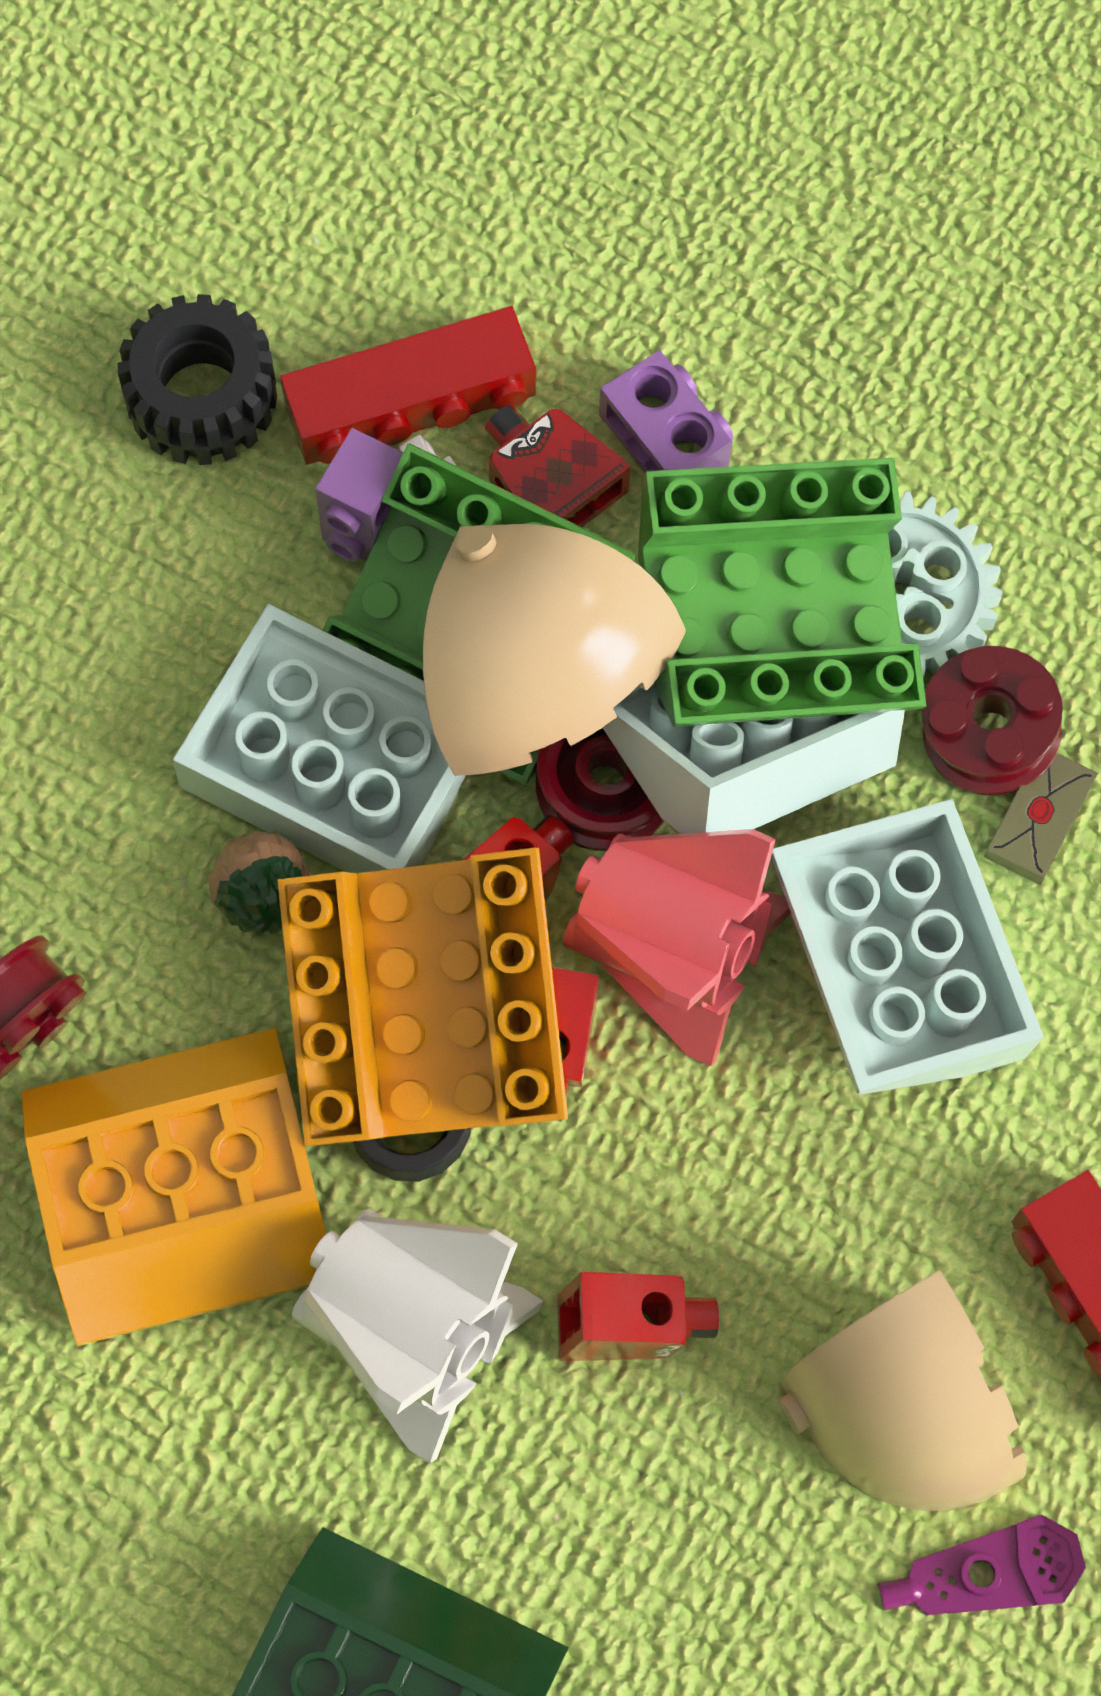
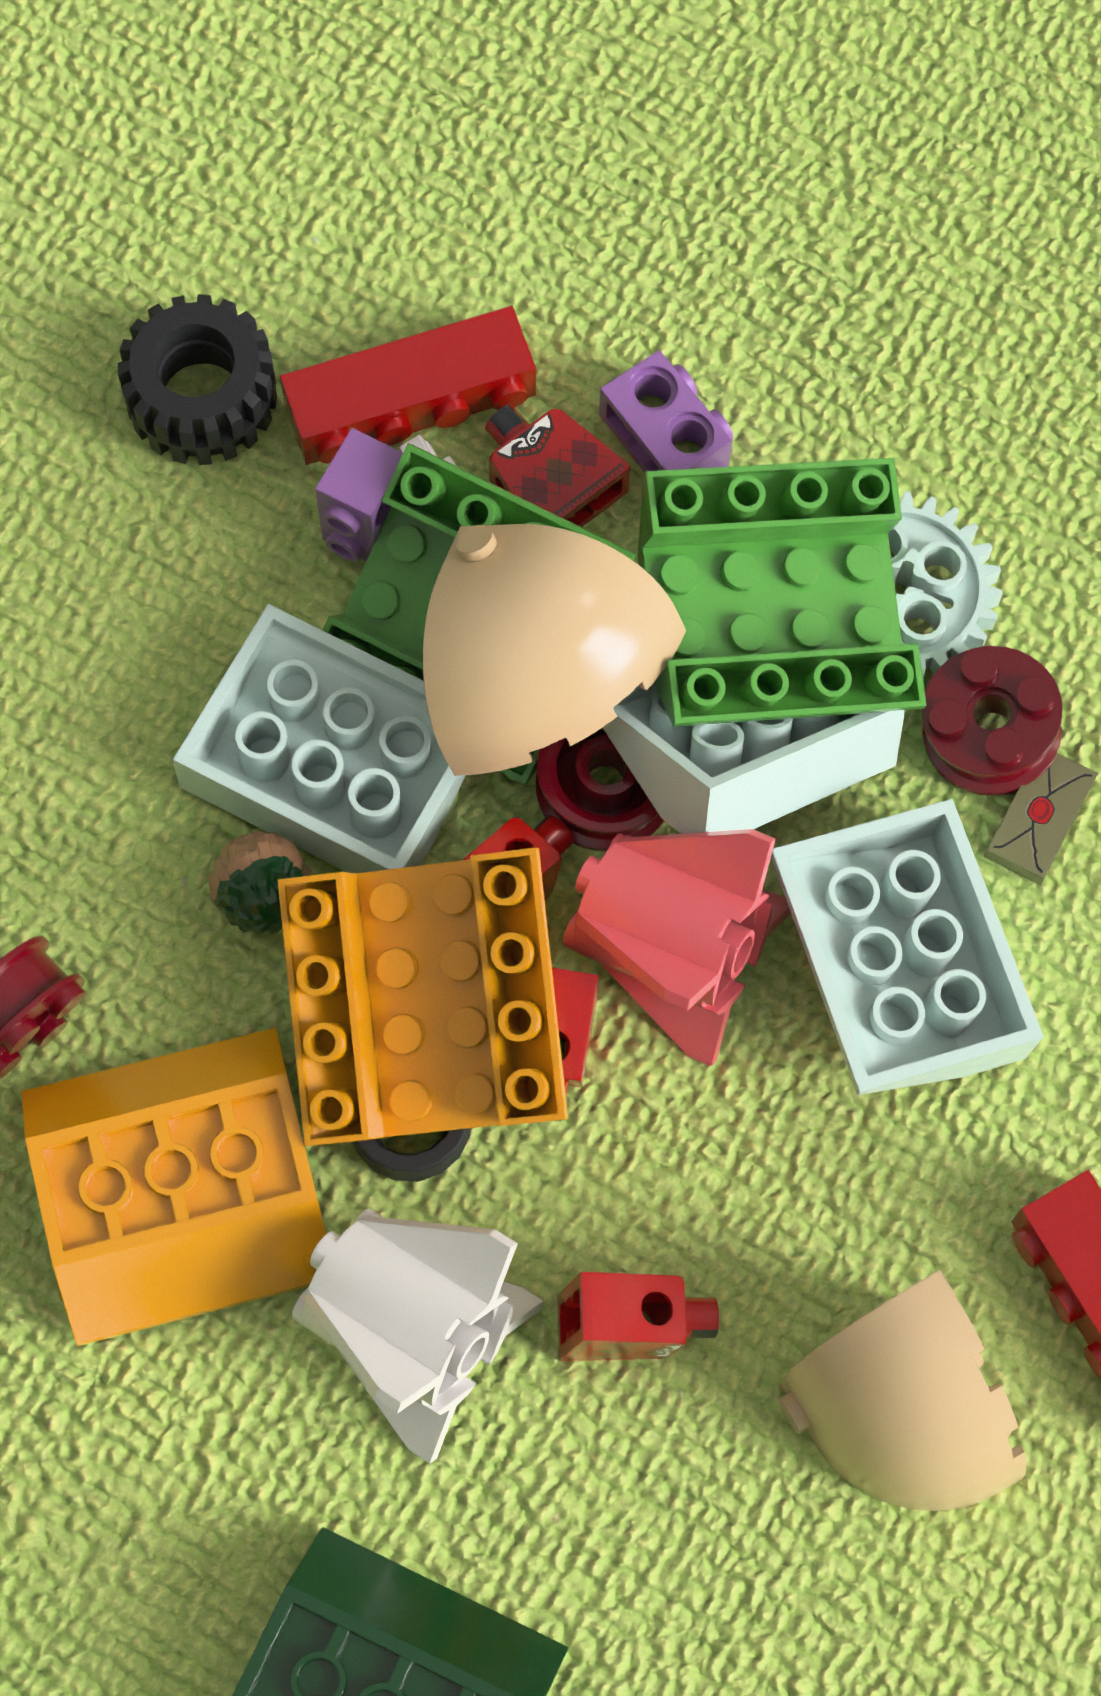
magenta piece [877,1515,1086,1616] -> none

